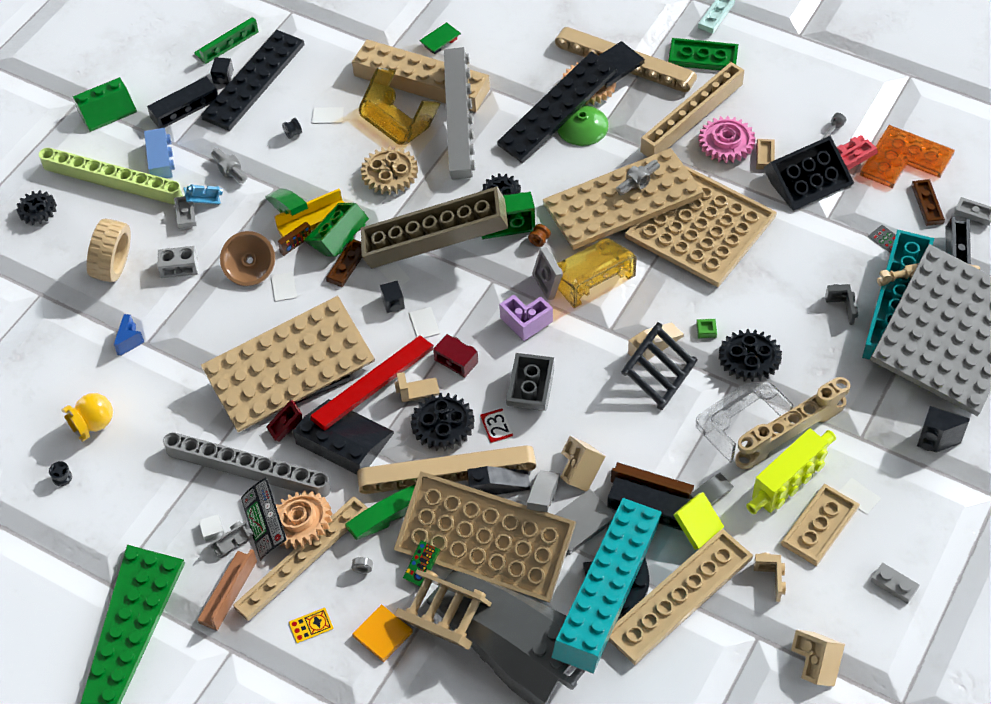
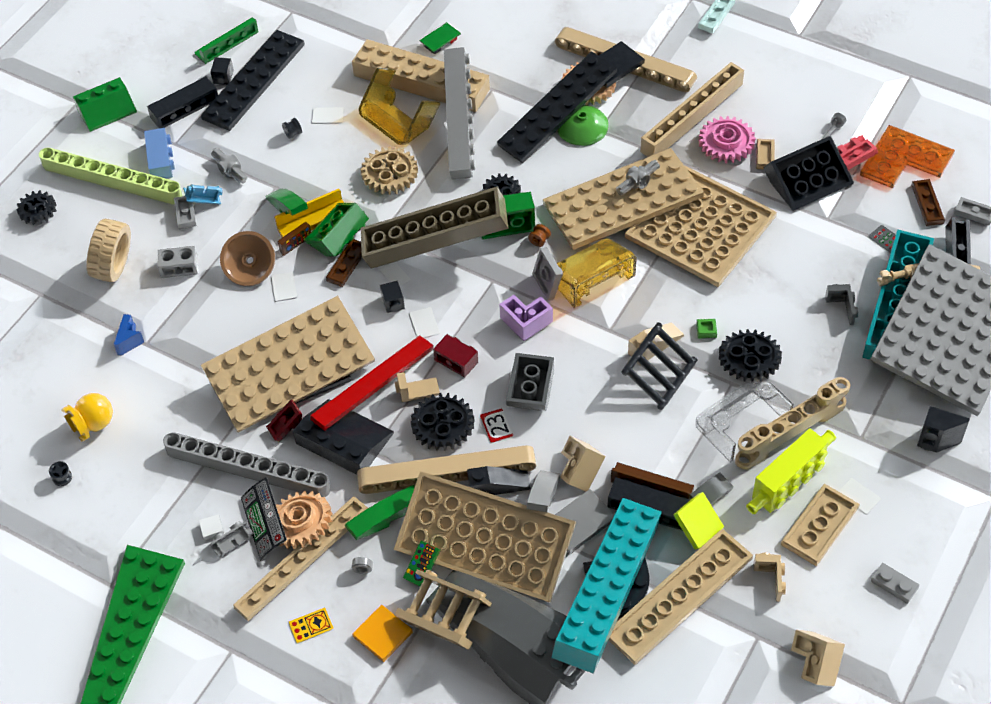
nougat panel [198,549,257,631] -> none
green tile [668,38,739,71] -> none

